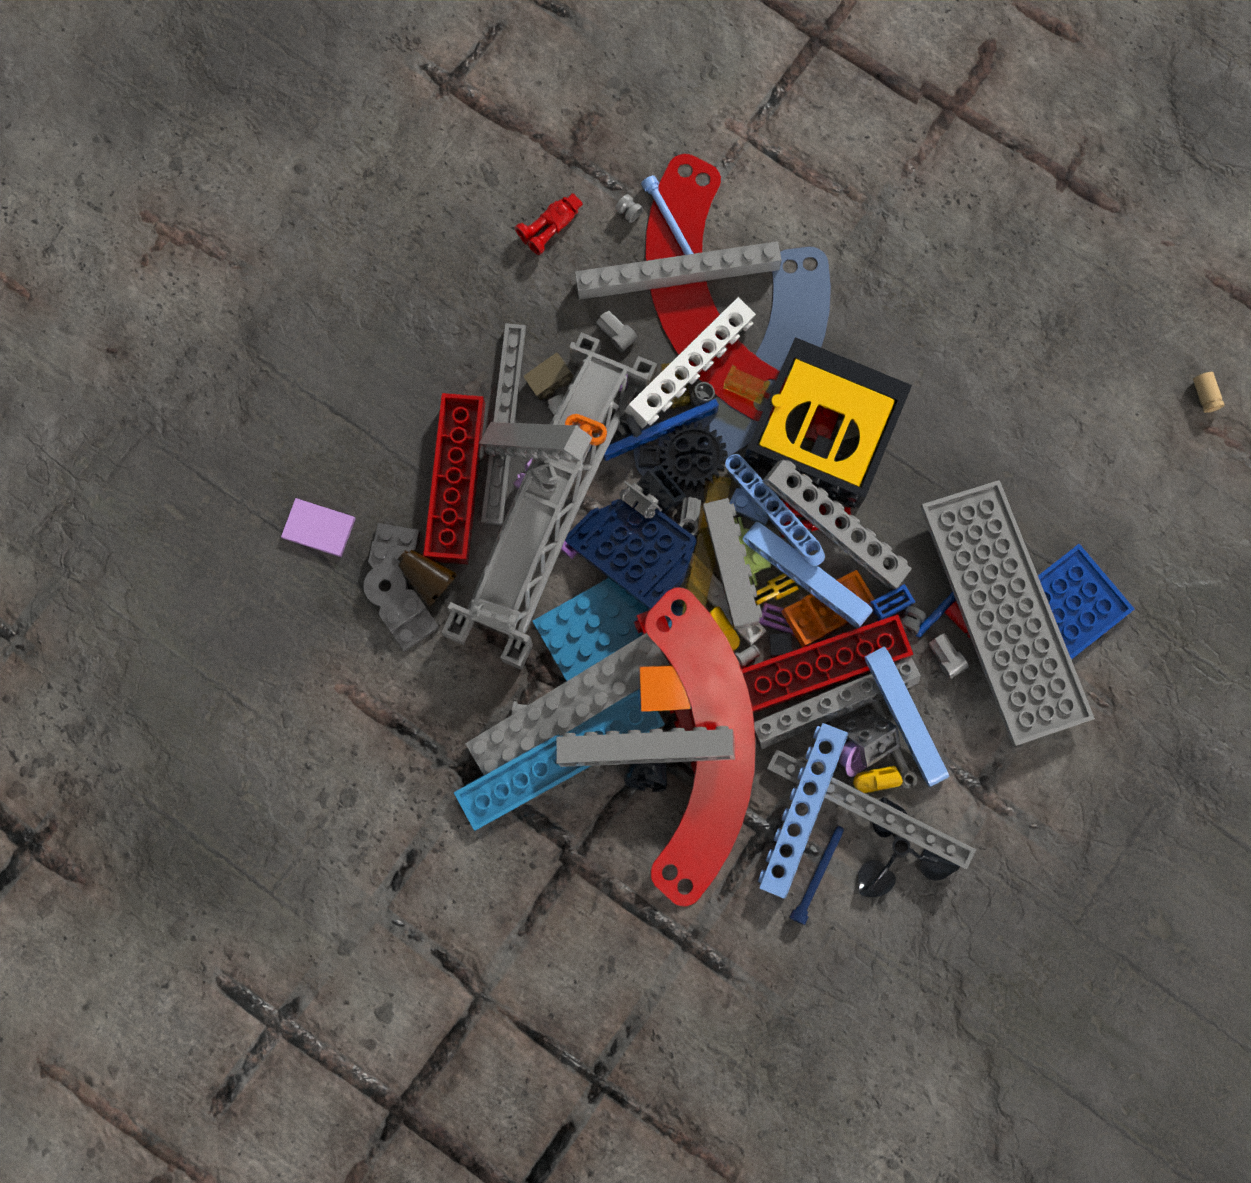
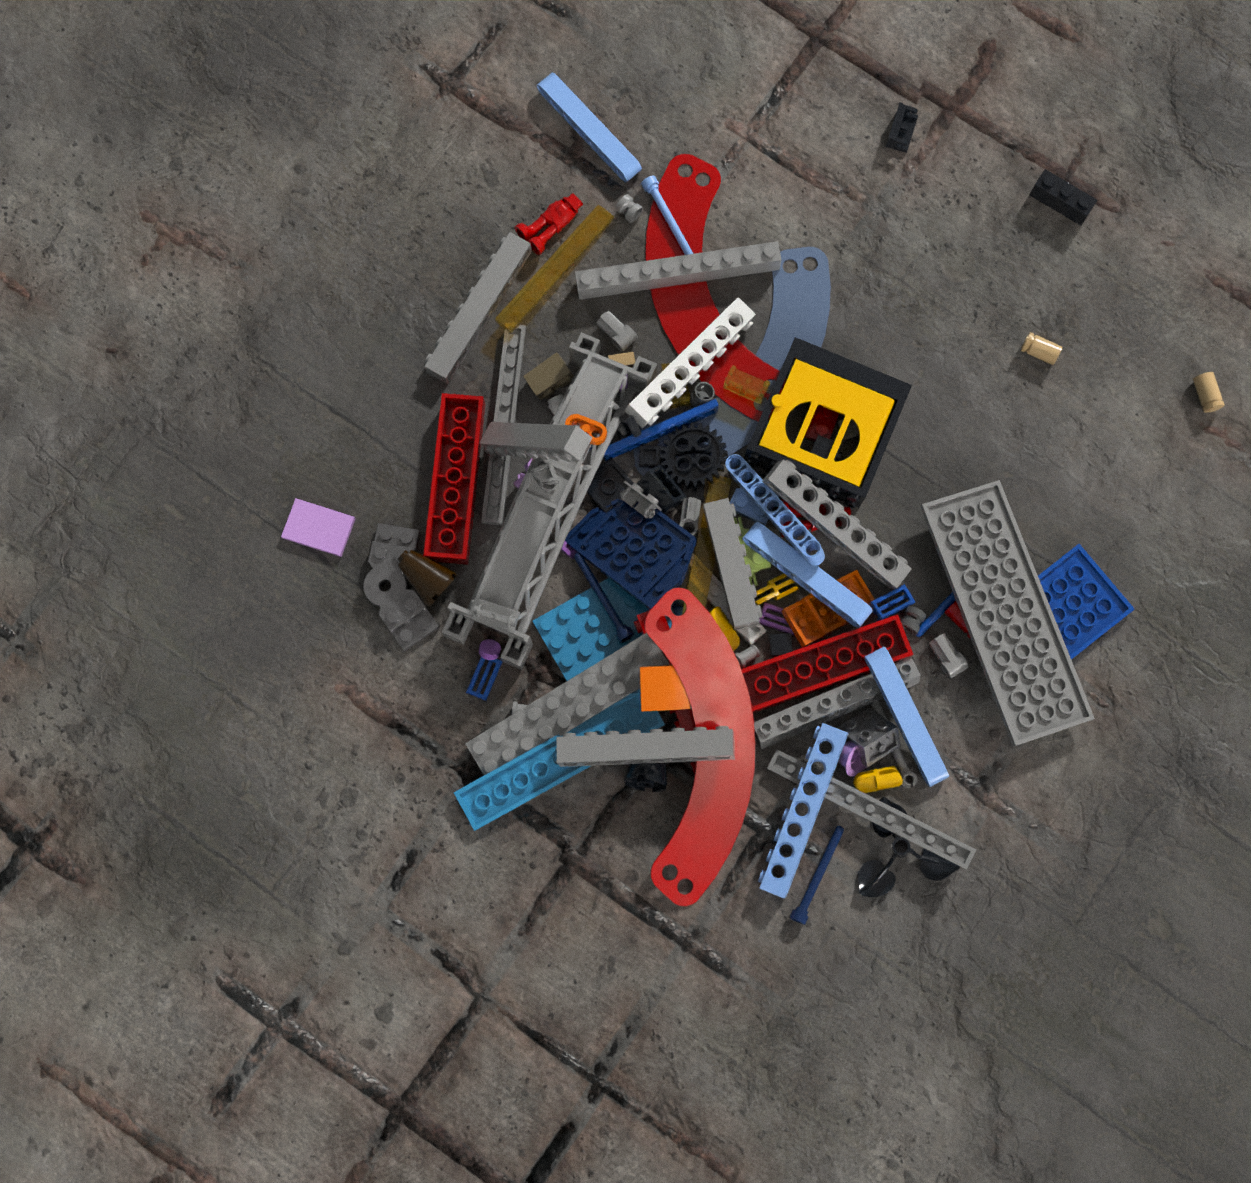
none -> light grey brick [424,232,532,385]
none -> blue tile [466,657,503,701]
none -> medium lavender tile [479,640,501,660]
none -> clear yellow tile [495,204,614,333]
none -> light blue beam [537,72,642,182]
none -> dark blue piece [574,553,634,643]
none -> black tile [580,457,634,513]
none -> tan piece [608,352,635,368]
none -> black hinge [886,102,918,153]
none -> tan piece [1021,332,1063,365]
none -> black brick [1029,169,1097,226]

